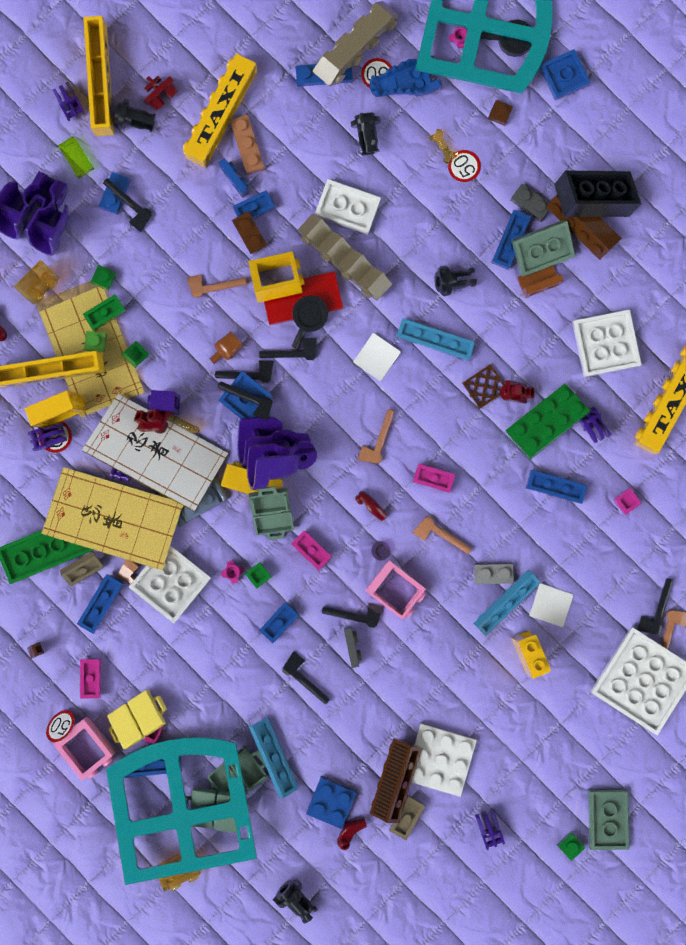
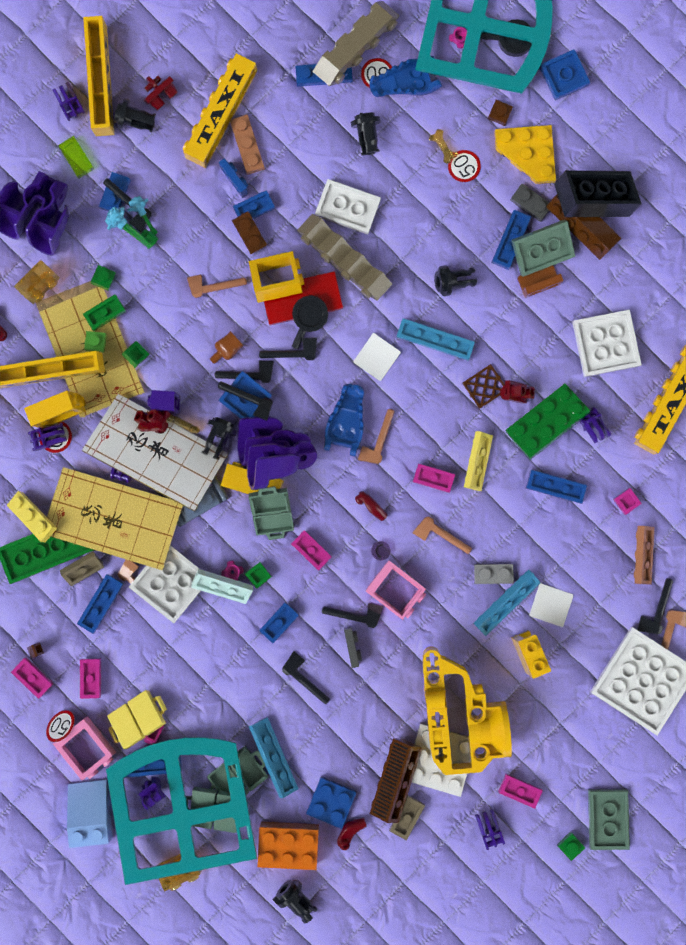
none -> light yellow plate [7,491,57,543]
none -> dark pink plate [11,657,54,699]
none -> light blue slope [67,779,113,848]
none -> plant [105,196,159,249]
none -> dark purple arm [138,777,166,810]
none -> light aqua plate [191,569,253,604]
none -> black piece [201,417,237,460]
none -> orange brick [257,821,319,870]
none -> blue animal [323,384,364,457]
none -> yellow piece [422,646,512,775]
none -> light yellow plate [464,431,493,491]
none -> yellow plate [494,125,556,184]
none -> dark pink plate [498,774,543,809]
none -> nougat plate [634,526,655,585]

